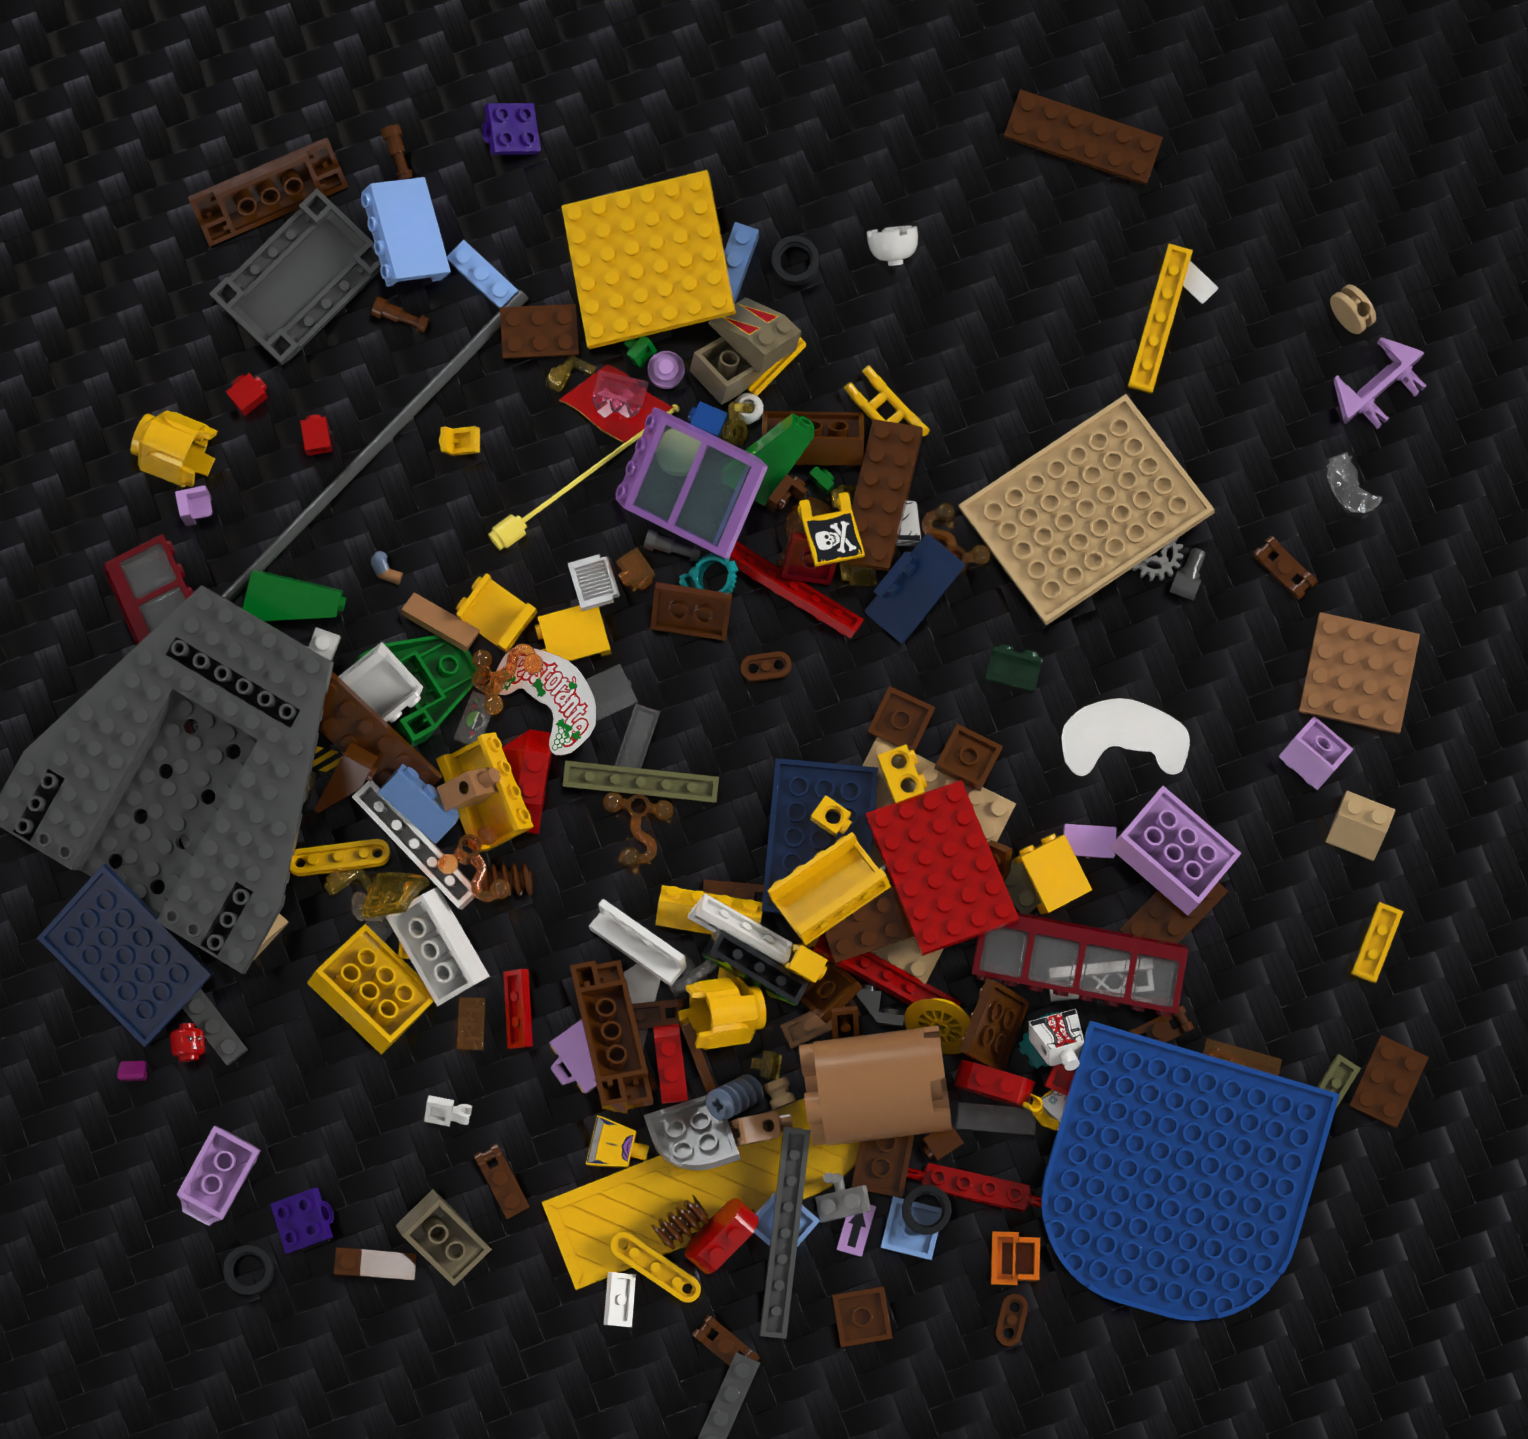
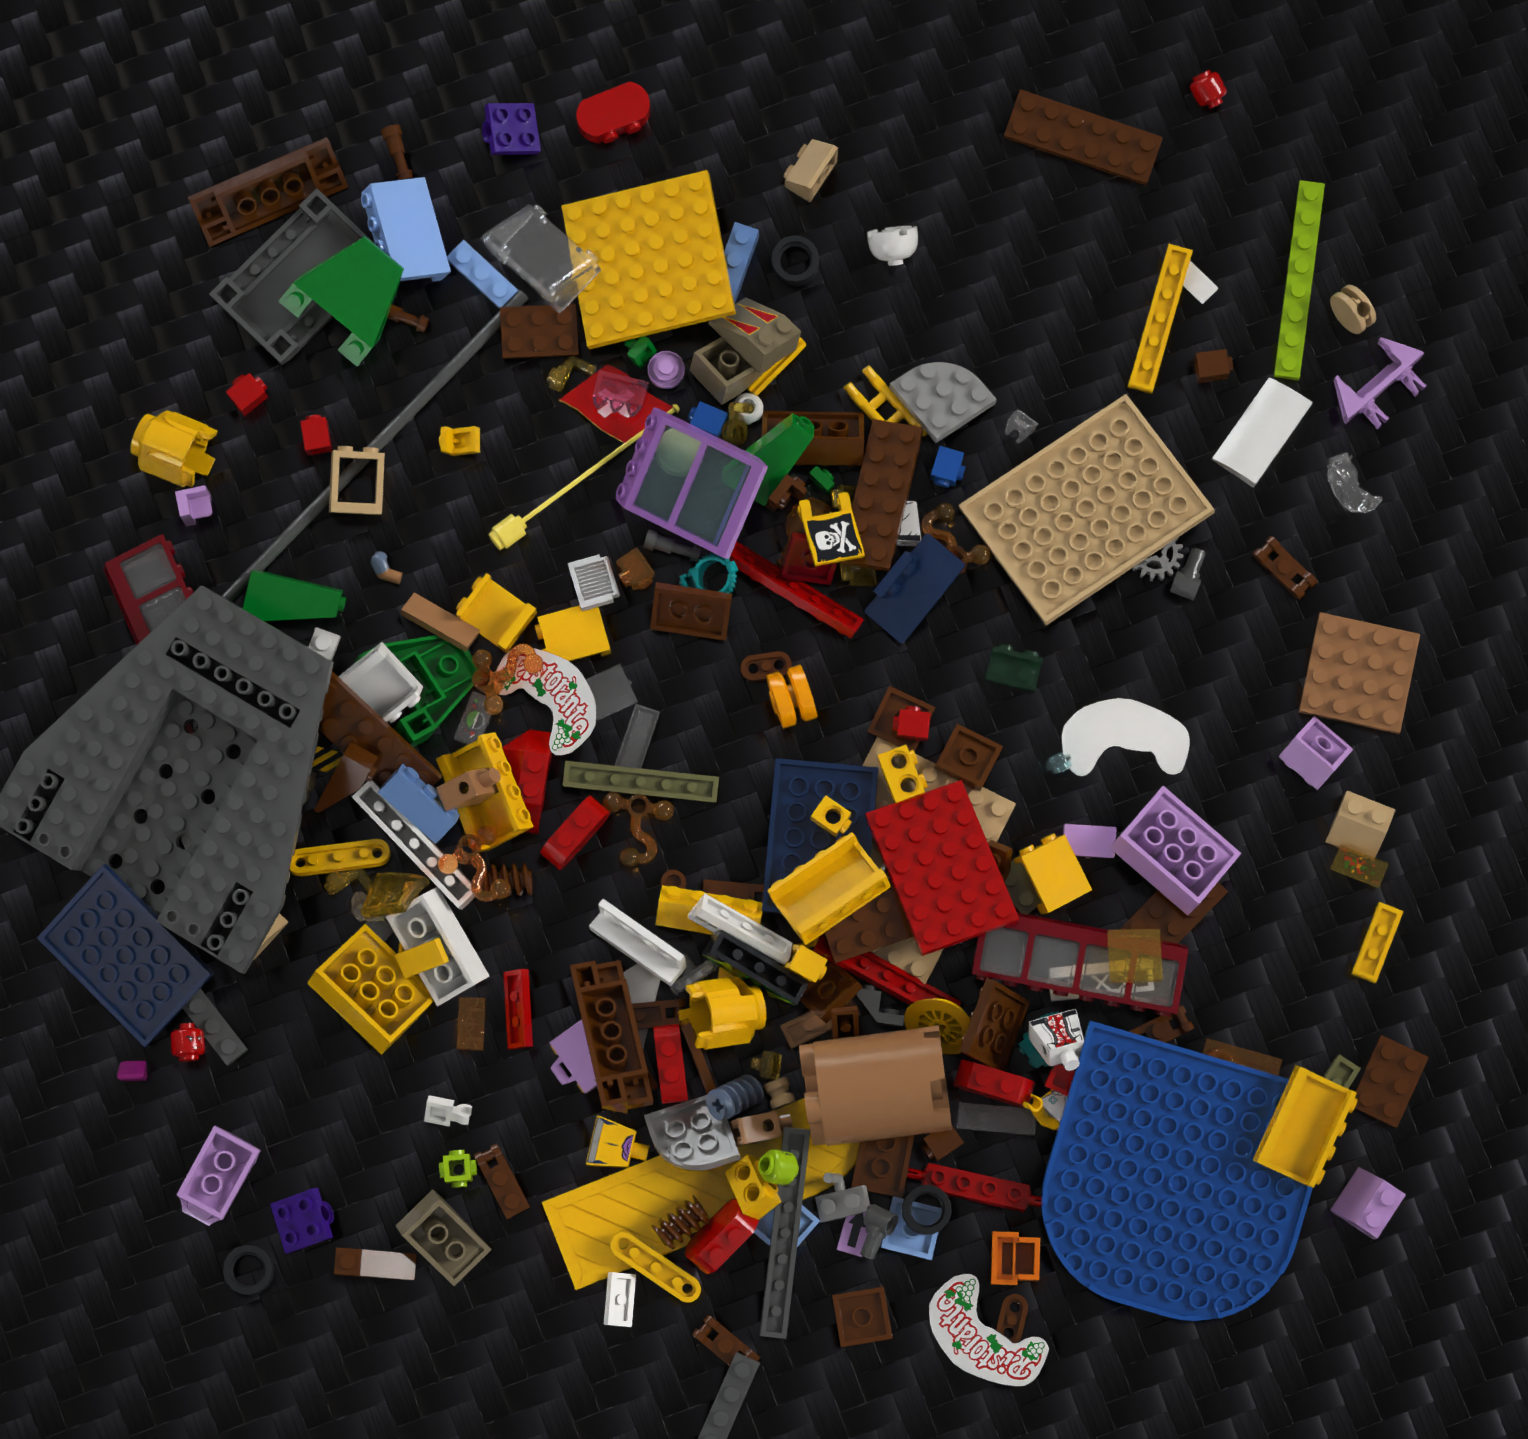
none -> green wedge [278,236,404,366]
none -> tan window [329,446,385,515]
none -> yellow tile [395,937,449,979]
none -> lime brick [439,1150,477,1188]
none -> clear windscreen [480,204,601,314]
none -> red brick [540,795,610,870]
none -> red brick [576,82,650,143]
none -> reddish brown tile [660,870,686,889]
none -> yellow brick [725,1154,781,1219]
none -> lime head [758,1149,799,1186]
none -> light orange wheel [766,664,817,729]
none -> tan slope [783,139,838,202]
none -> dark grey pin [860,1204,898,1259]
none -> light grey plate [889,362,997,443]
none -> red brick [892,706,931,742]
none -> sticker [929,1274,1049,1386]
none -> blue brick [930,446,966,488]
none -> clear tile [1005,409,1038,443]
none -> clear light blue plate [1047,752,1072,774]
none -> clear yellow tile [1107,929,1163,983]
none -> red head [1190,69,1227,109]
none -> reddish brown brick [1194,349,1233,383]
none -> white slope [1212,377,1313,488]
none -> yellow panel [1253,1065,1358,1188]
none -> lime plate [1274,180,1325,381]
none -> lavender slope [1330,1167,1406,1240]
none -> clear yellow tile [1331,844,1389,888]

